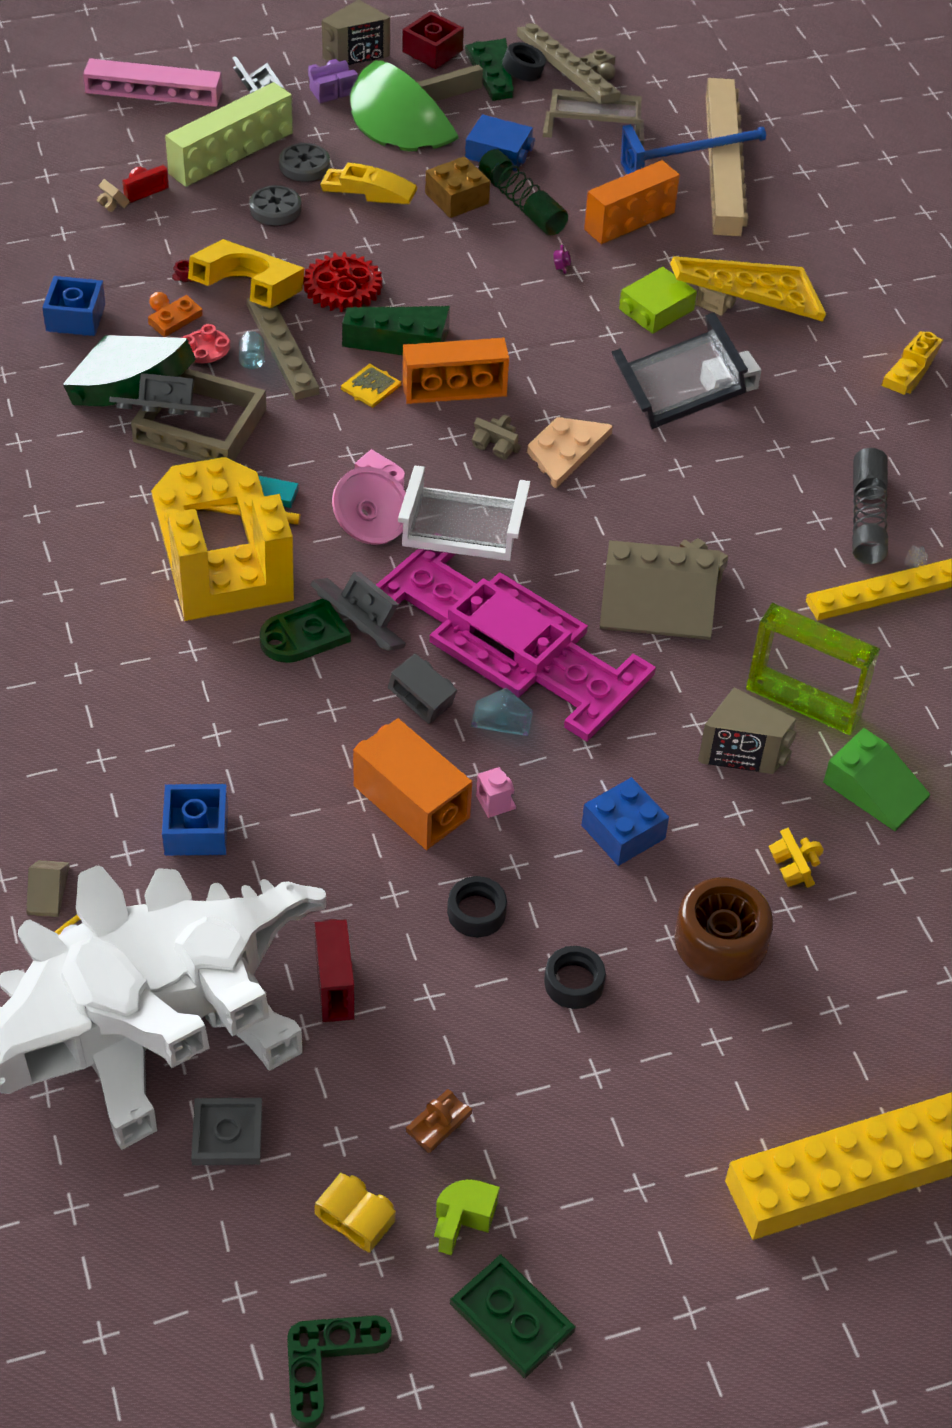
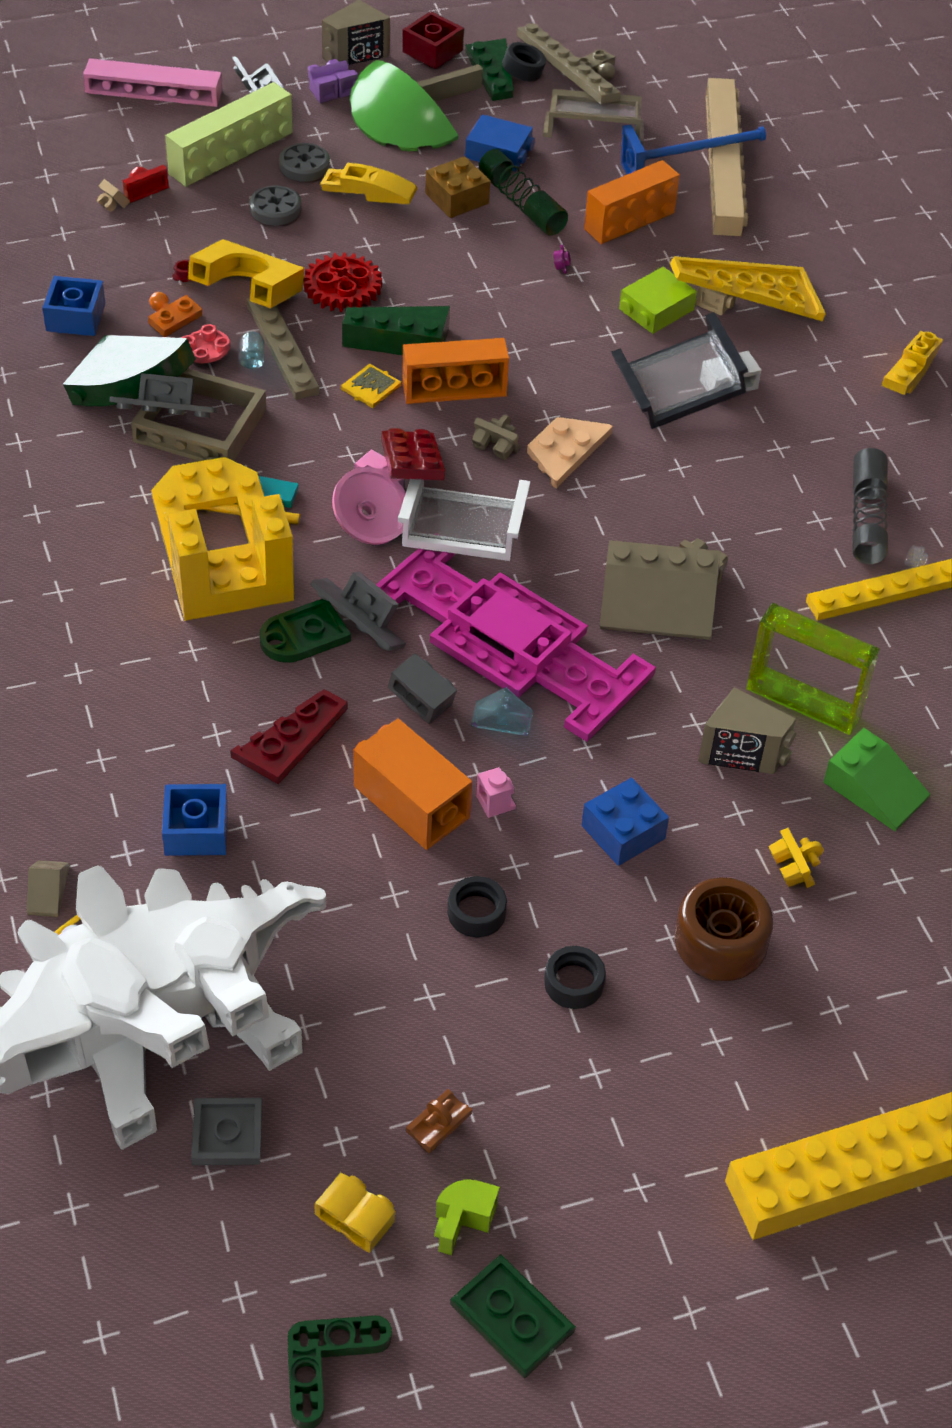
dark red brick [315,919,355,1023] -> none
none -> dark red wing [230,689,348,784]
none -> dark red plate [381,428,445,480]

